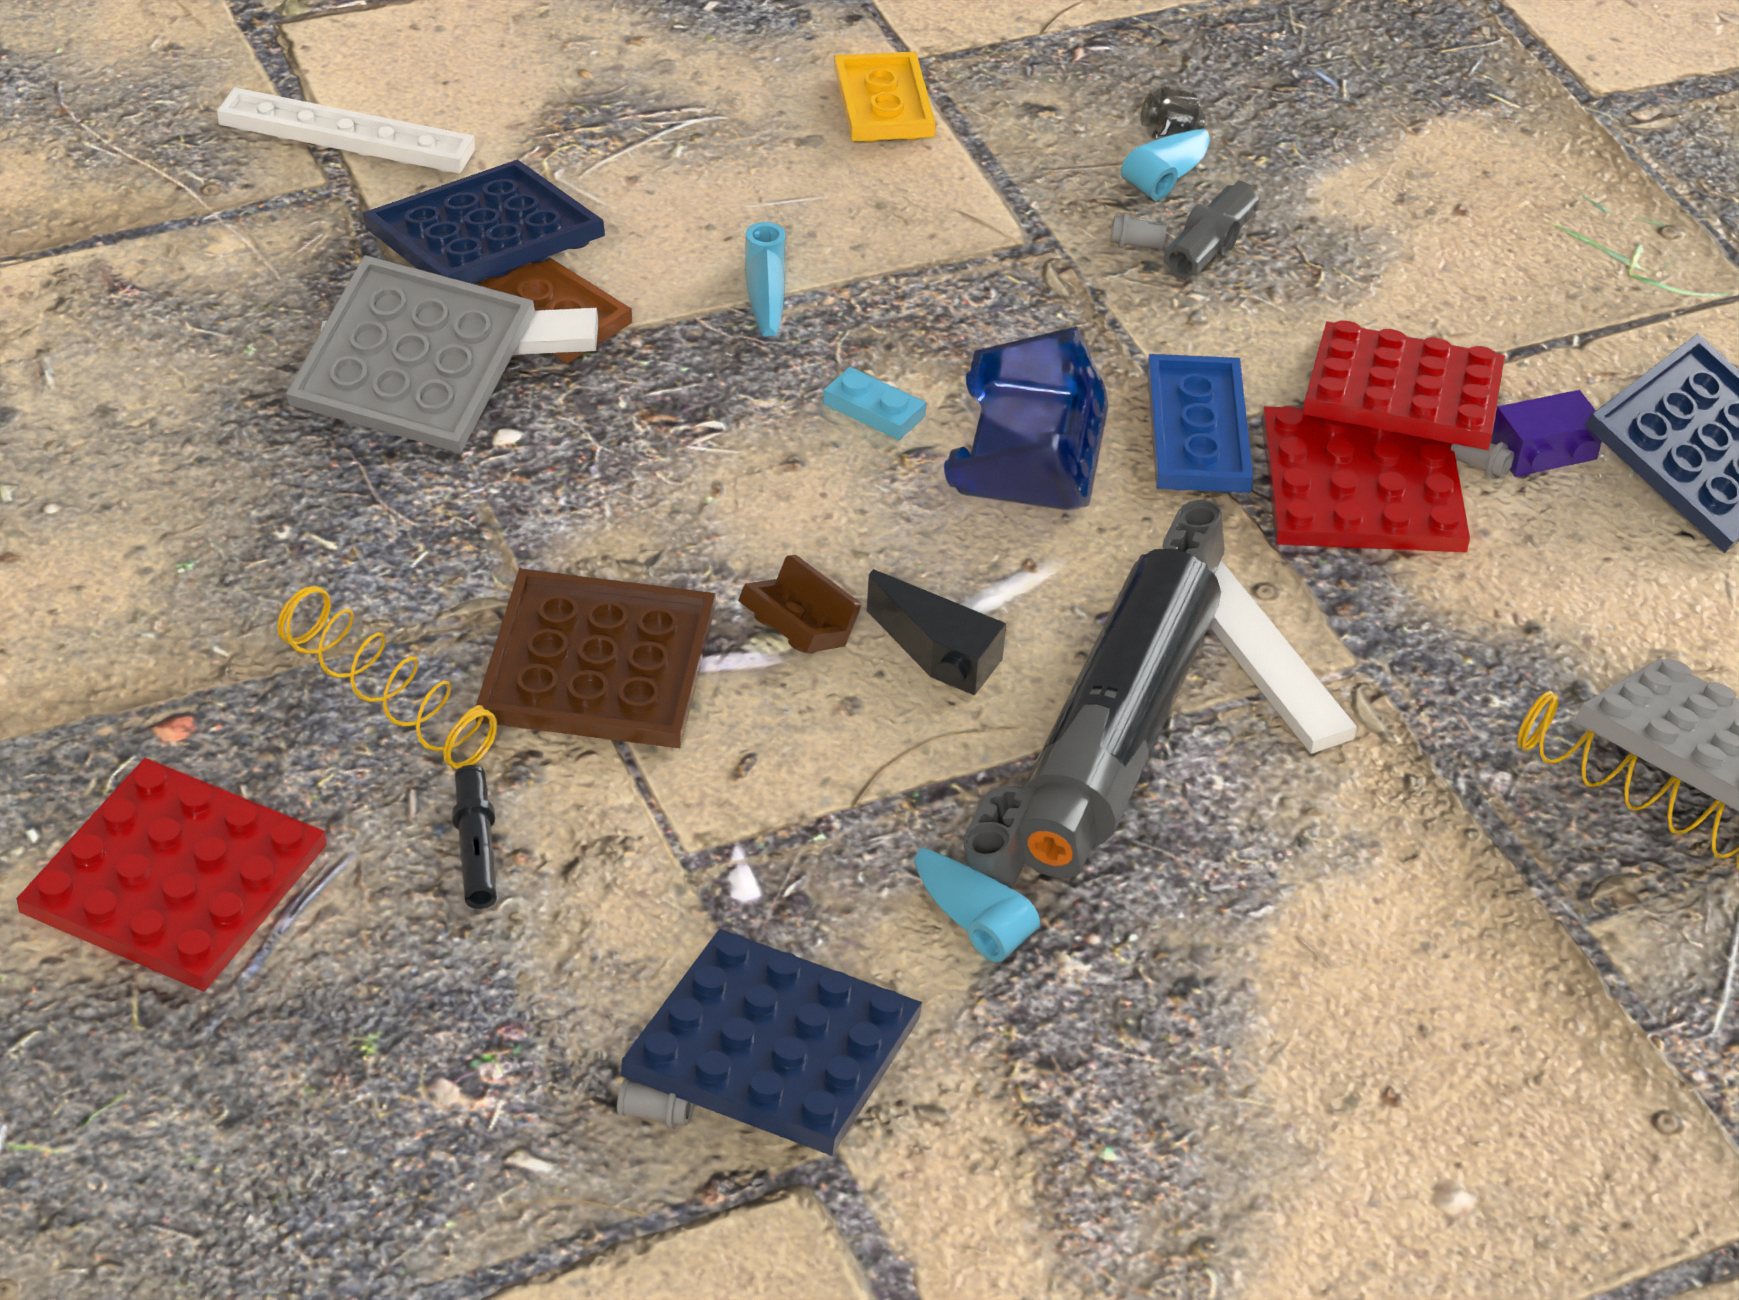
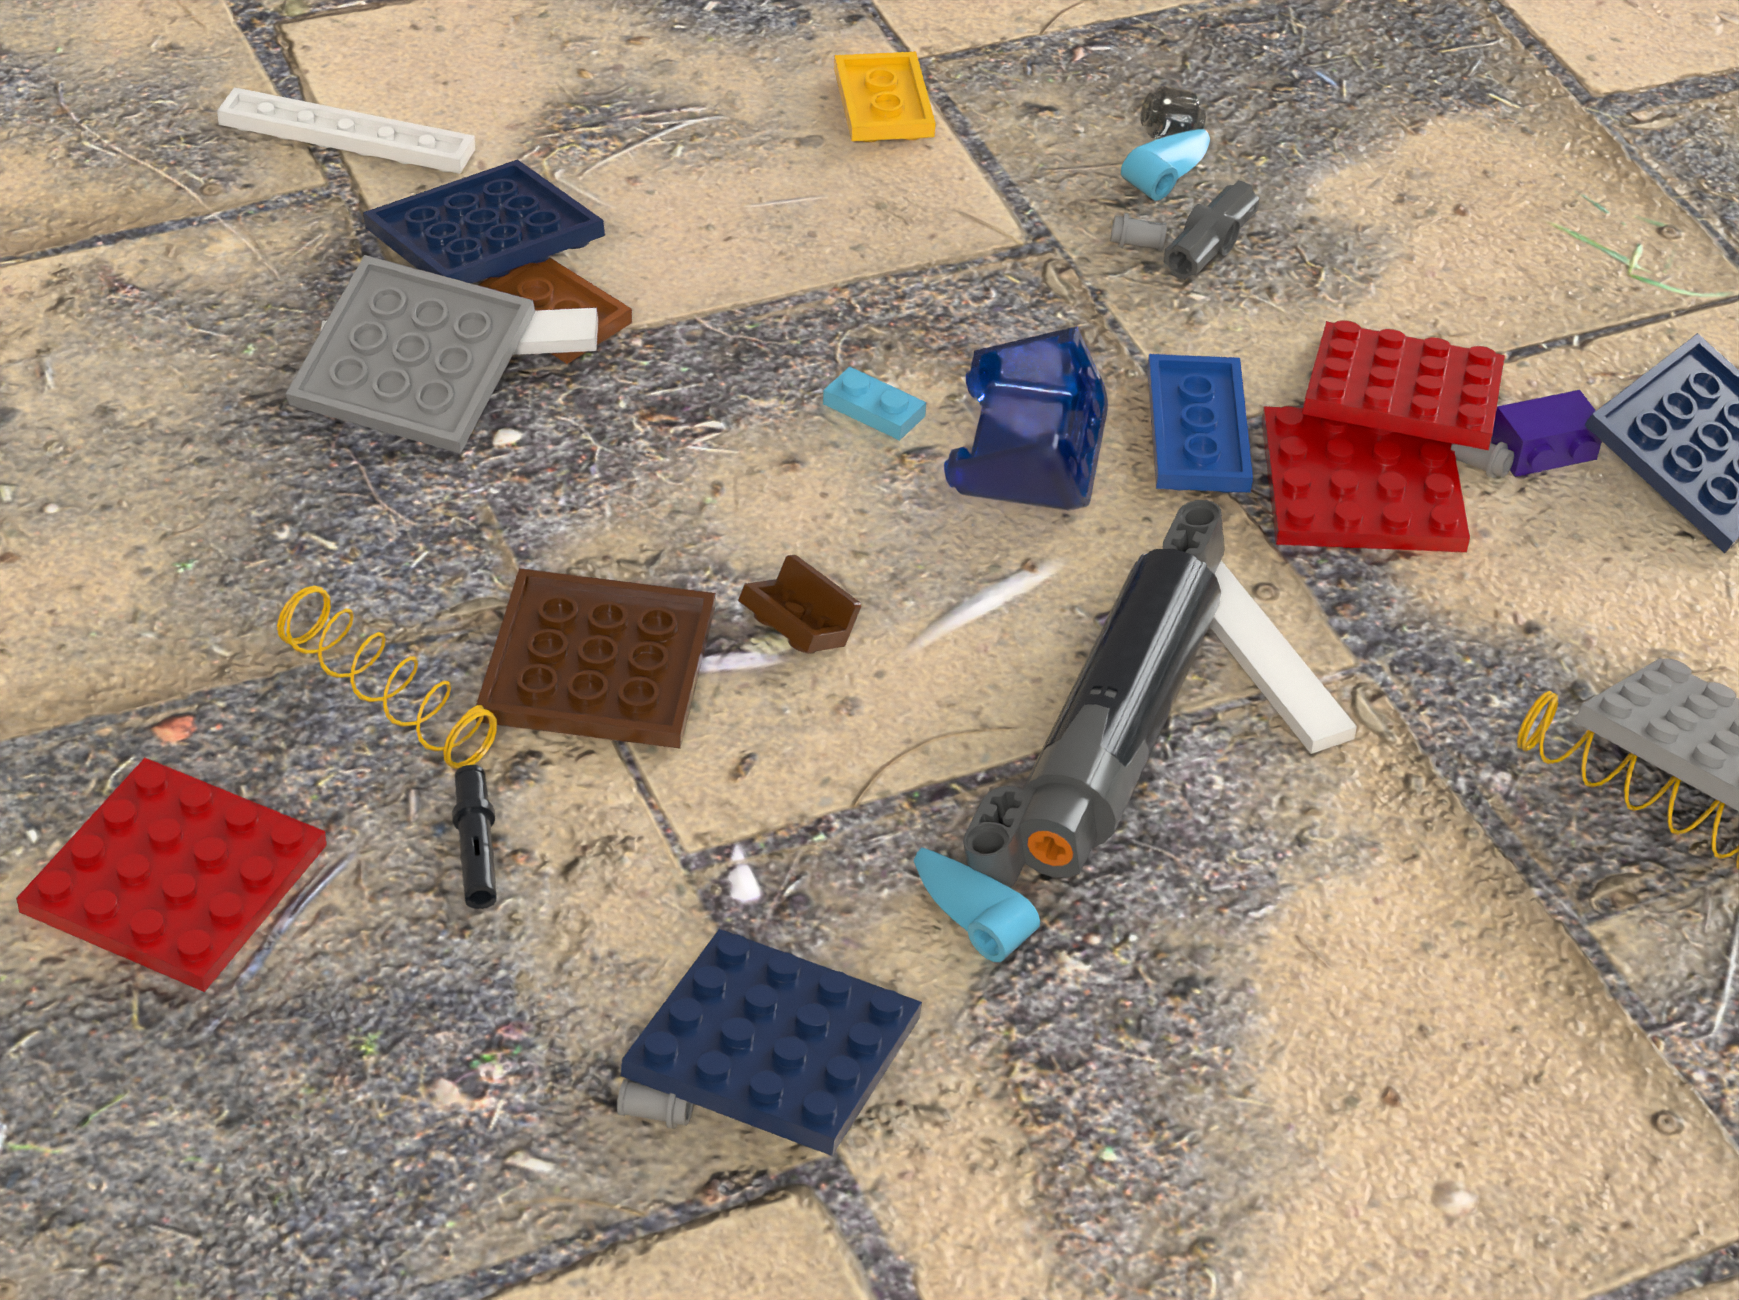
medium azure piece [745,222,786,336] -> none
black slope [866,569,1006,696] -> none

